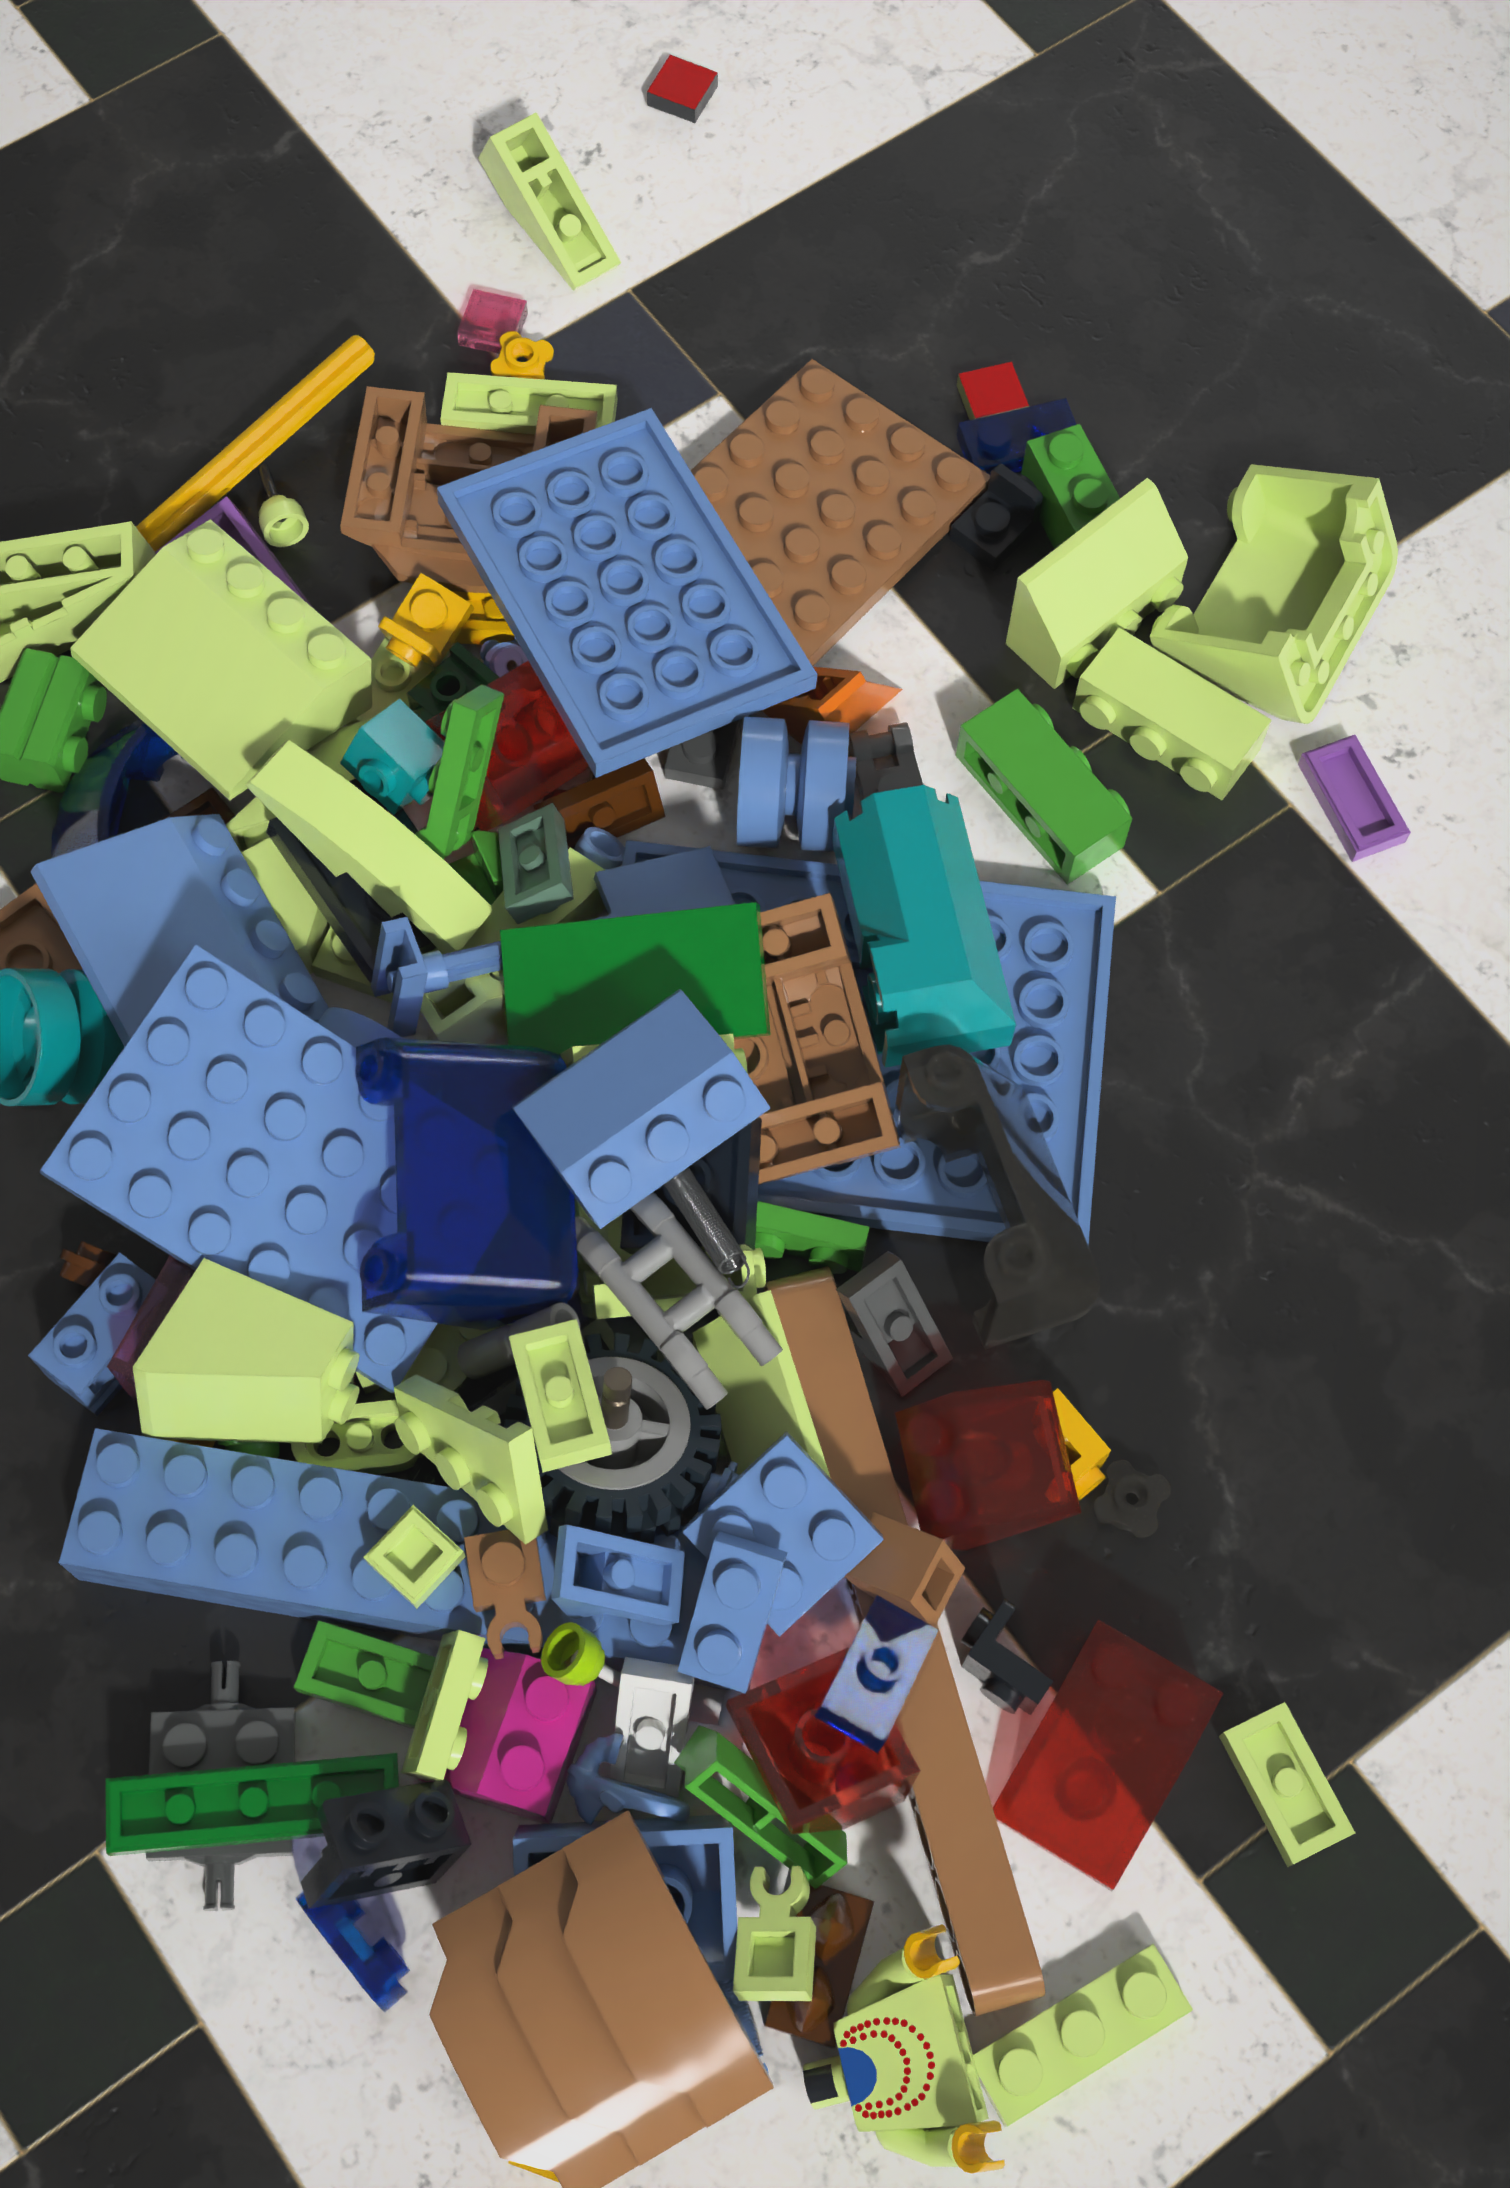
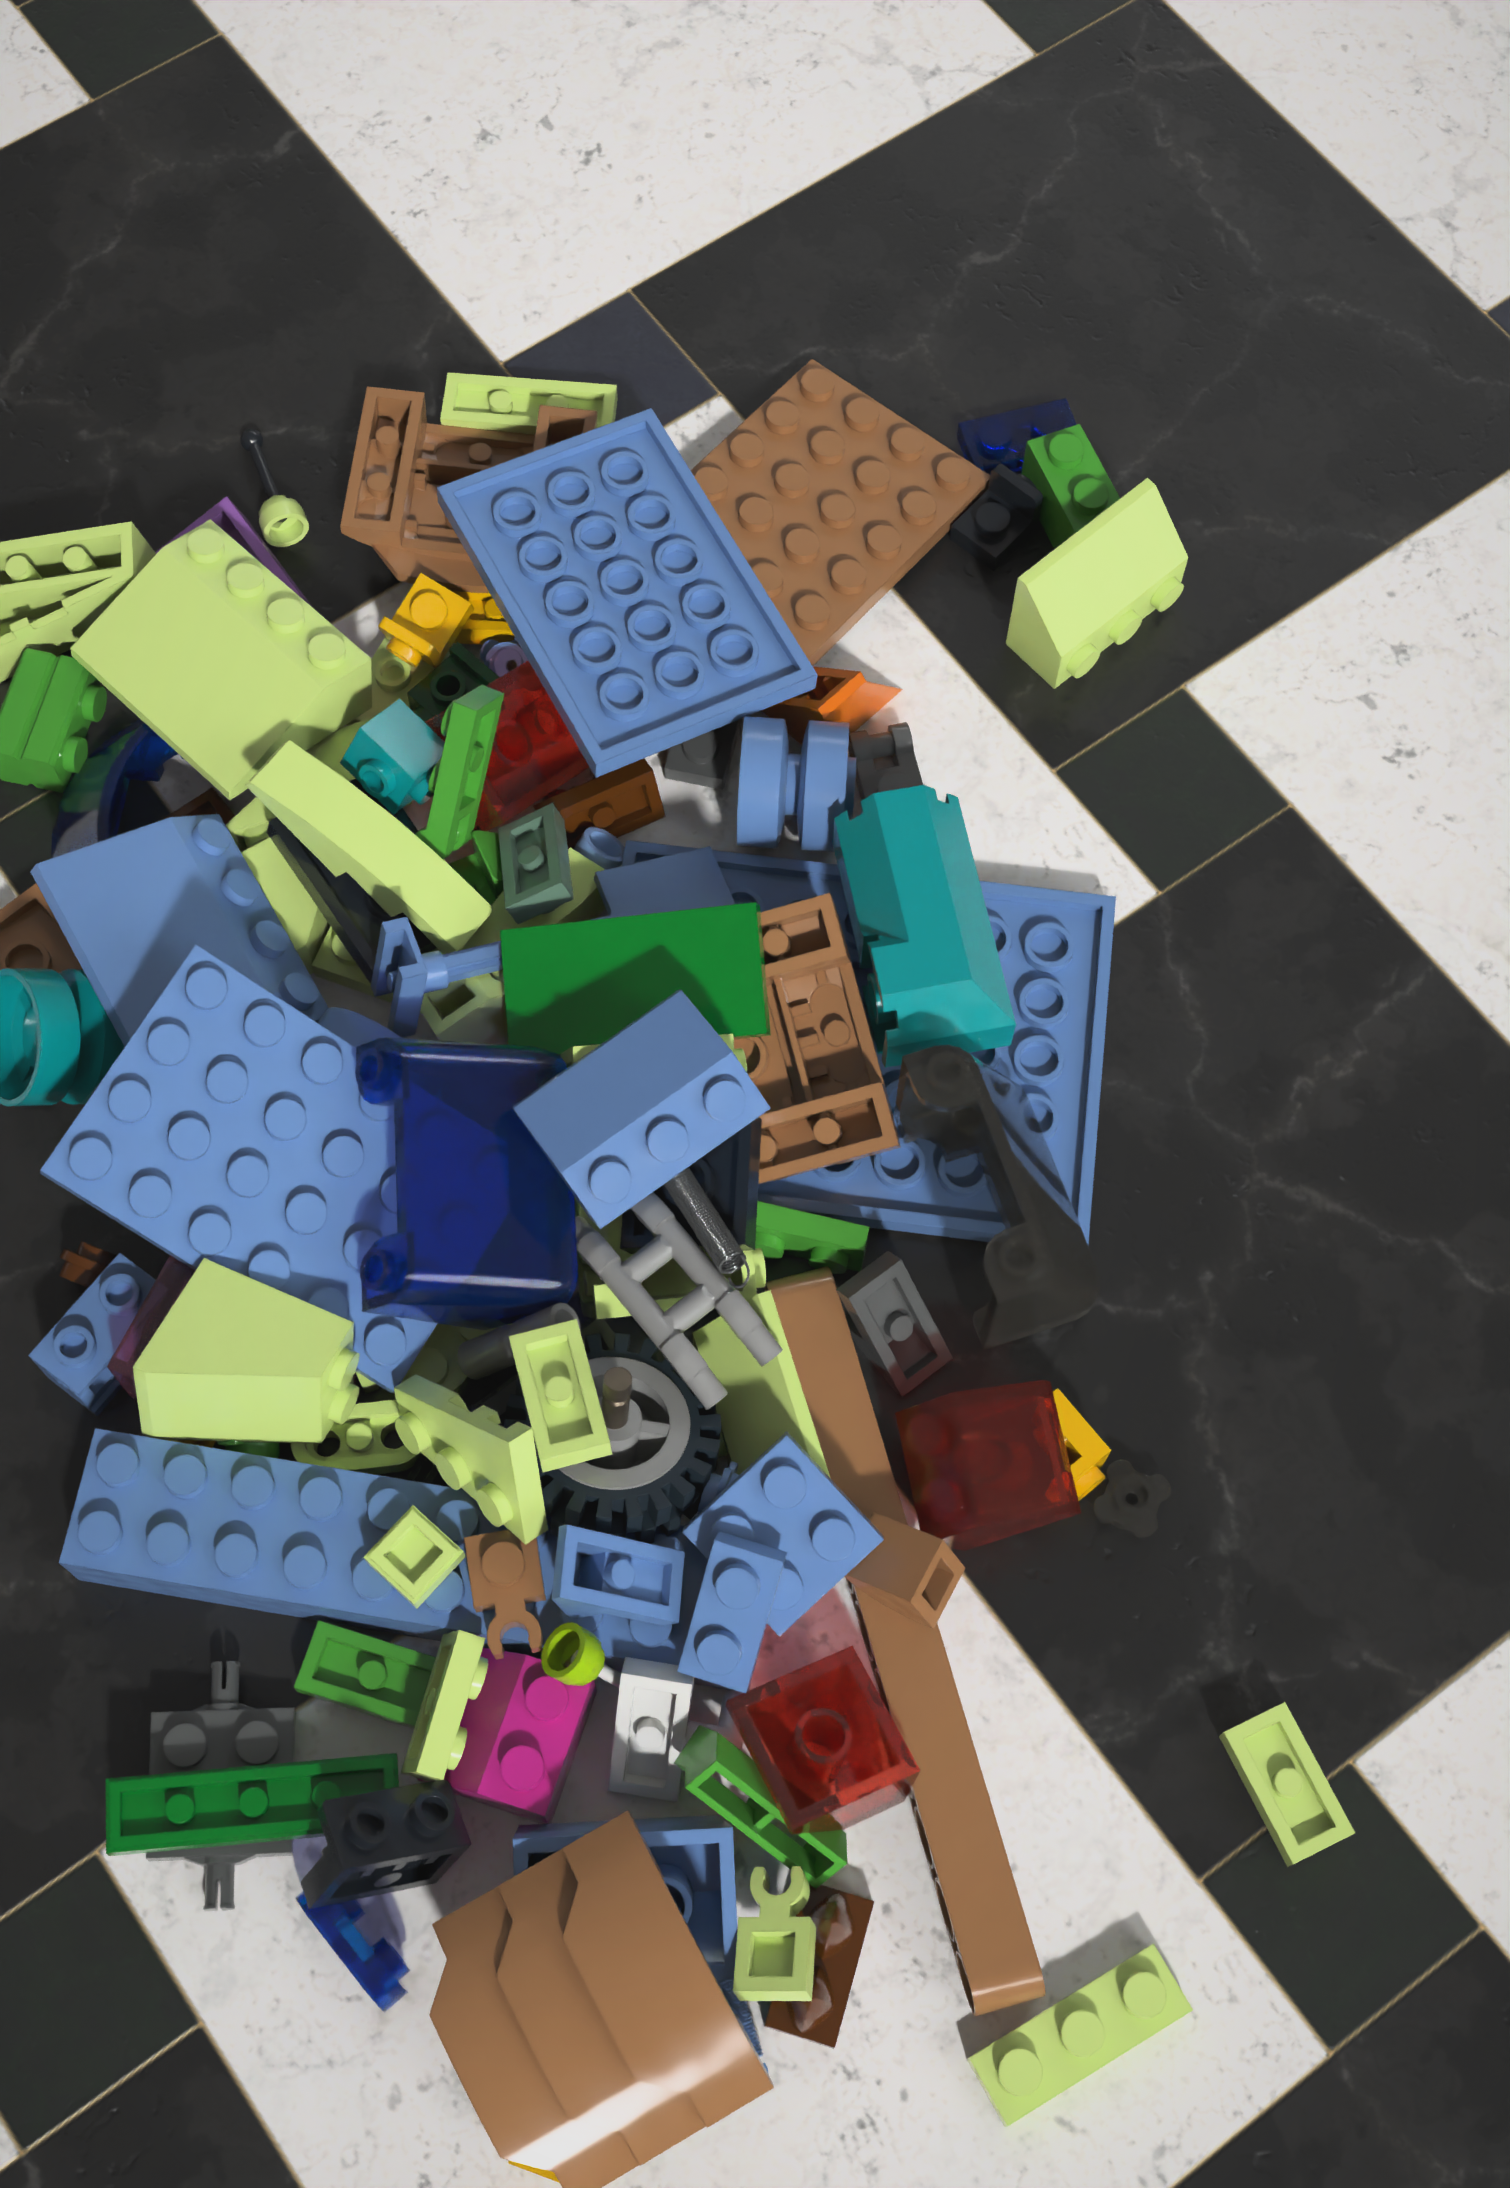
yellow axle [136,335,375,552] -> none
clear pink tile [457,289,528,354] -> none
yellowish green slope [478,112,621,291] -> none
yellow plate [490,331,554,380] -> none
medium blue piece [566,1733,690,1826] -> none
red tile [647,55,718,123] -> none
yellowish green torso [803,1924,1005,2174] -> none
clear blue plate [814,1595,939,1753] -> none
bright green brick [956,688,1133,885] -> none
red tile [957,362,1029,431] -> none
black bracket [960,1599,1053,1715] -> none
clear red slope [993,1619,1223,1891] -> none
yellowish green brick [1072,627,1271,800] -> none
yellowish green windscreen [1149,464,1398,724] -> none
medium lavender tile [1298,734,1411,862] -> none

